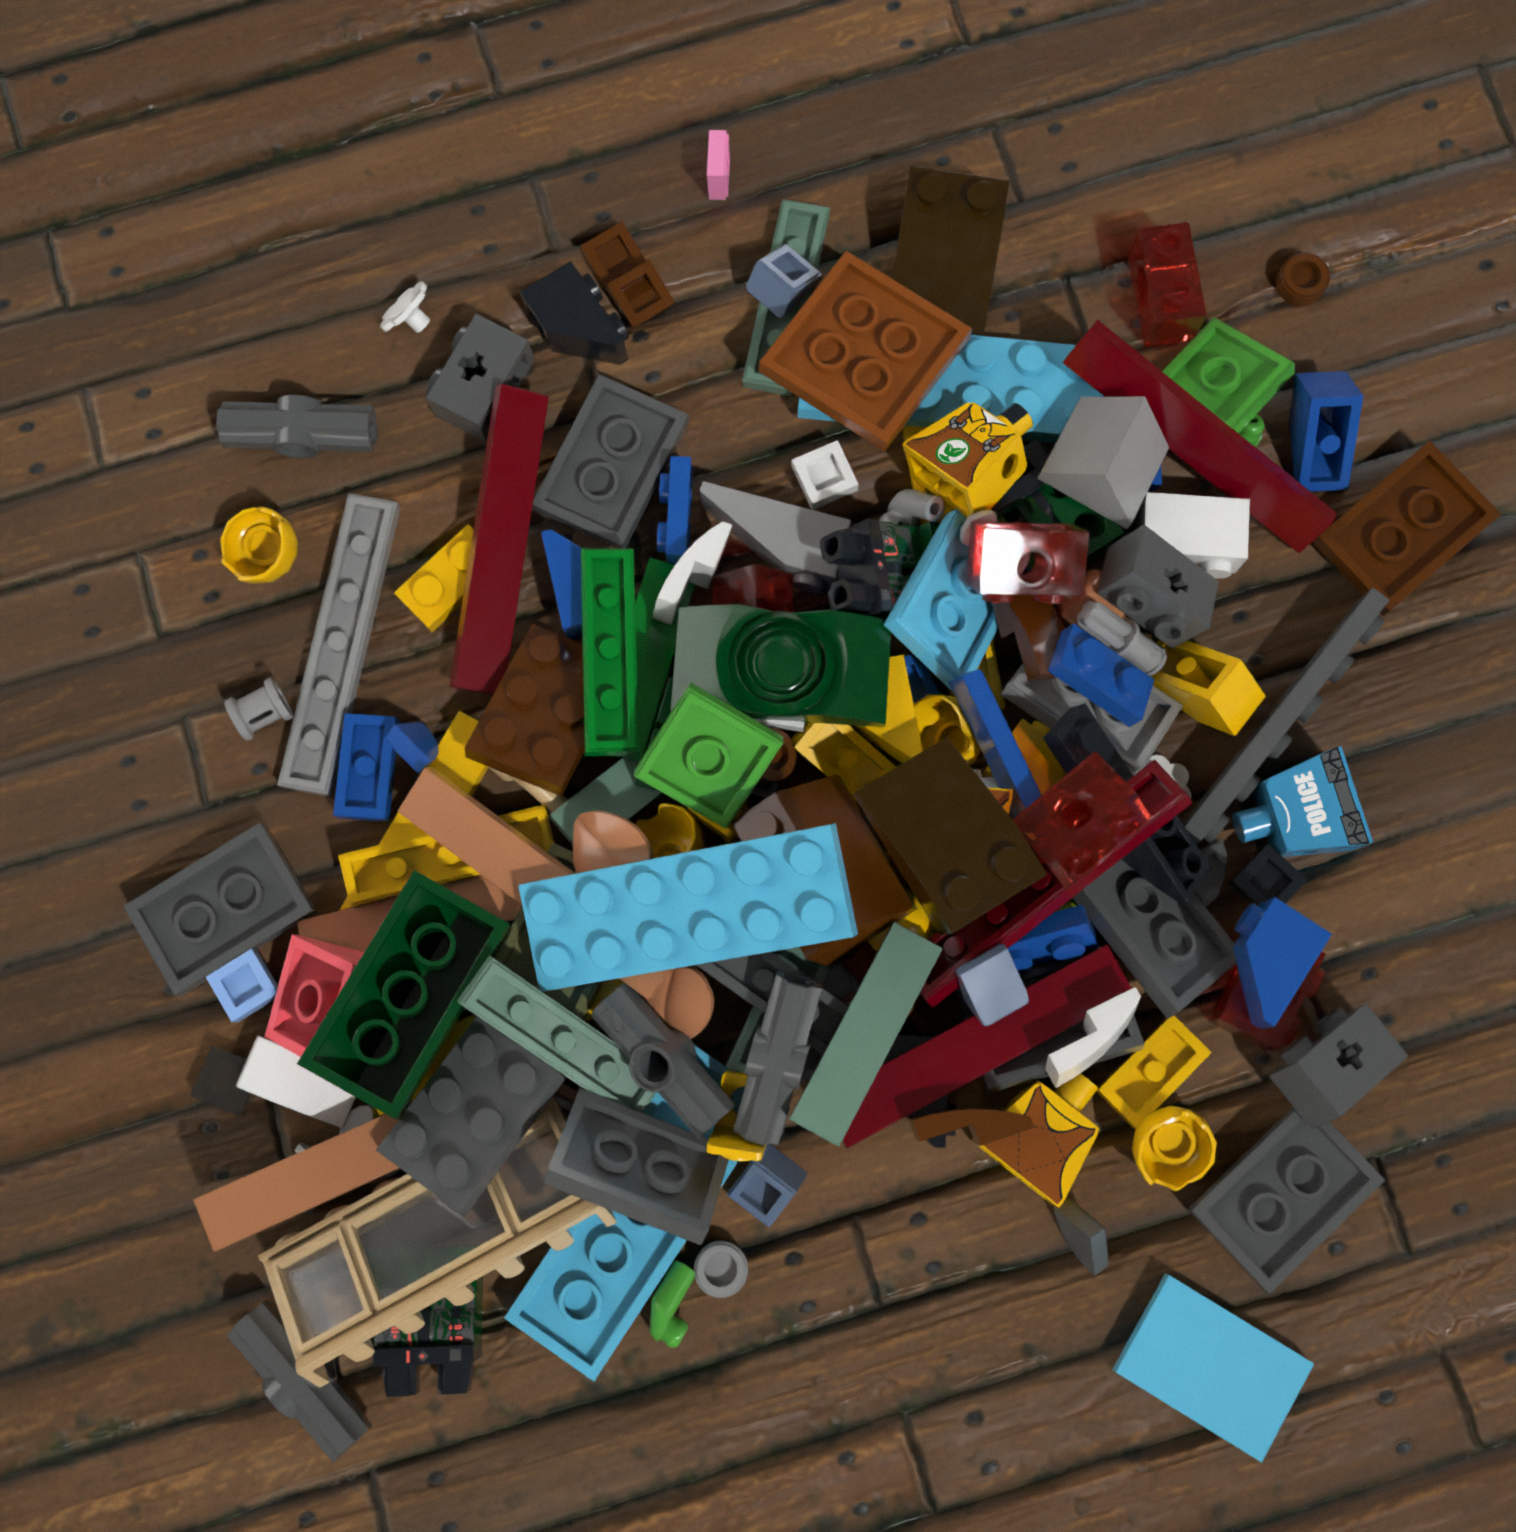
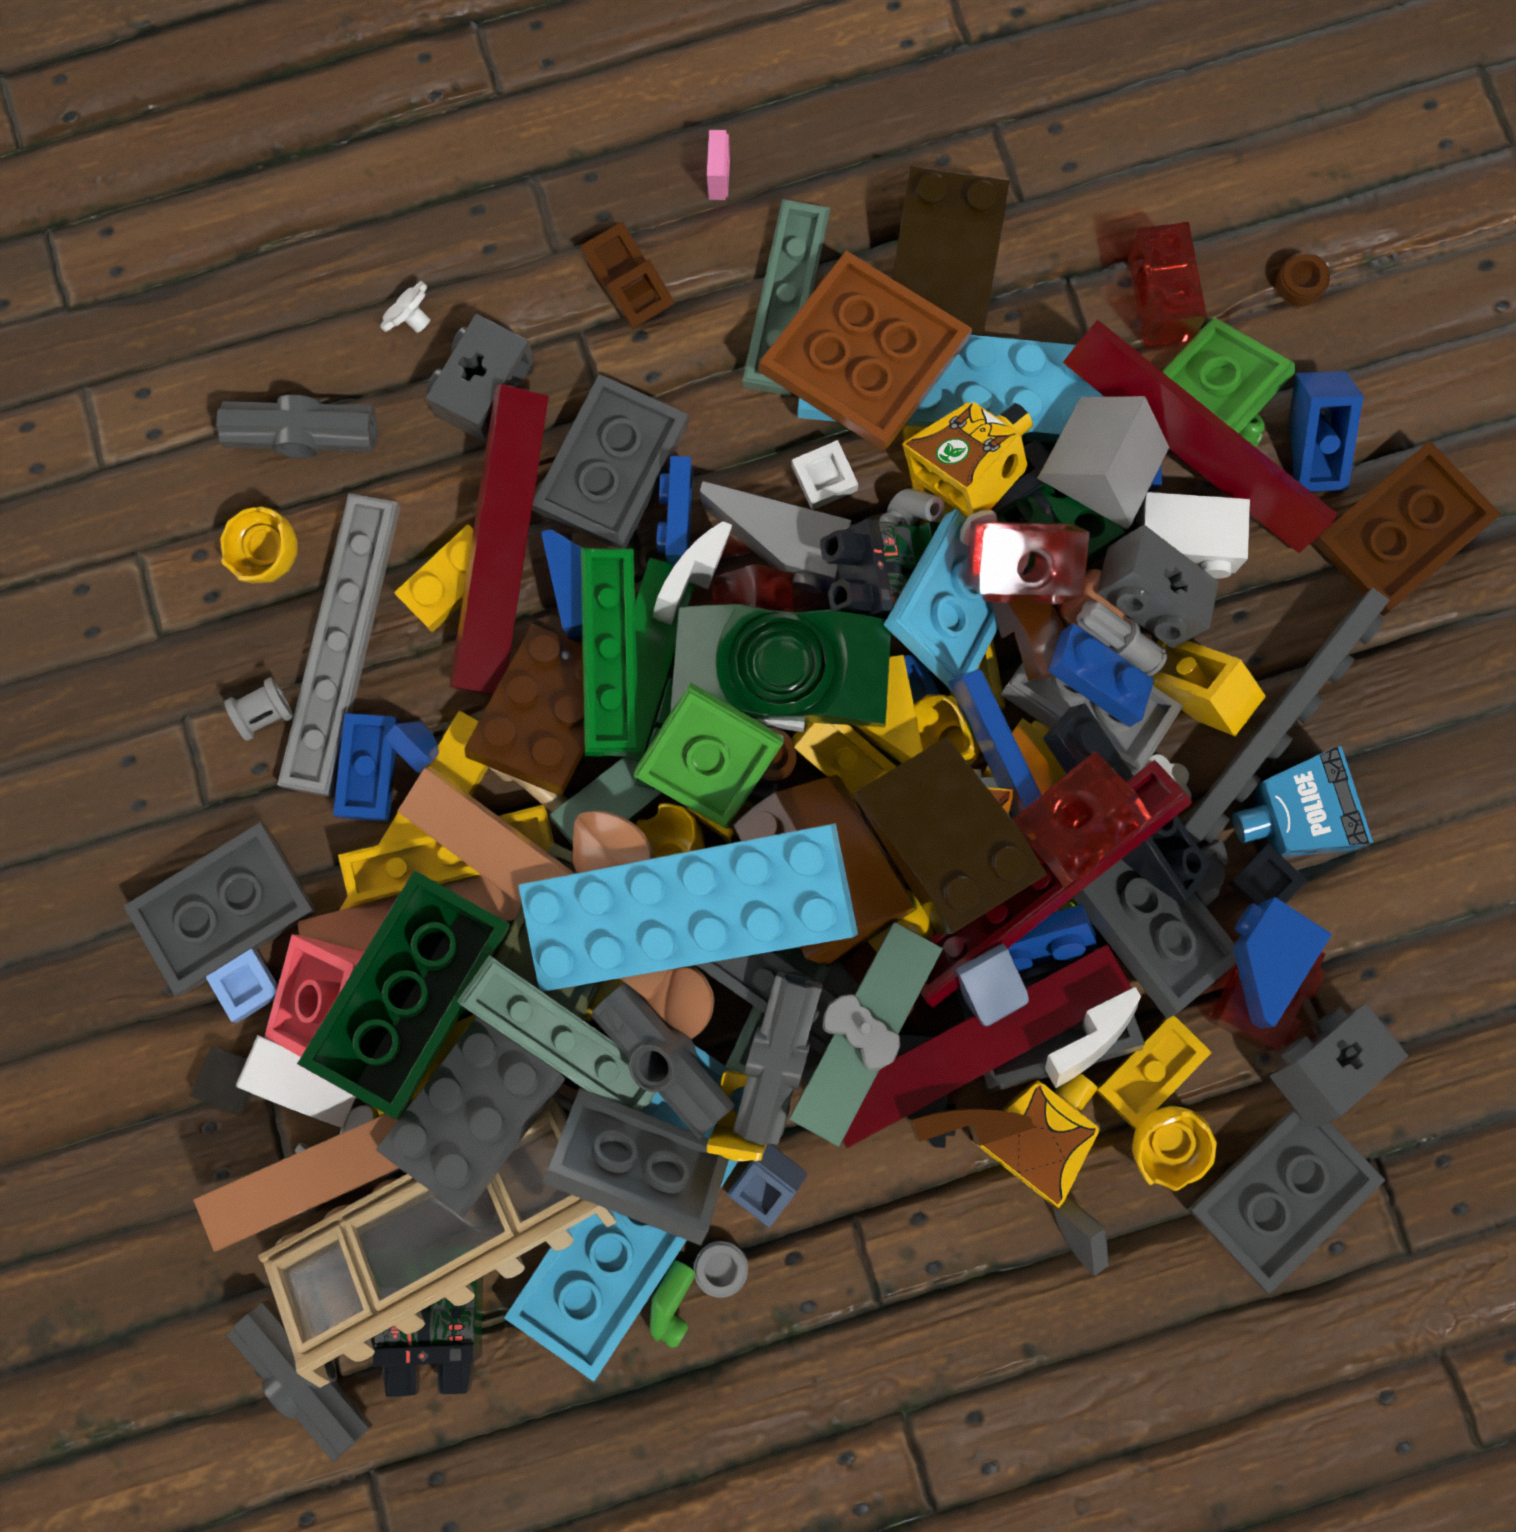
black slope [520,261,629,365] -> none
sand blue slope [746,244,822,318] -> none
medium azure tile [1112,1273,1314,1463] -> none
none -> light grey piece [823,994,900,1071]

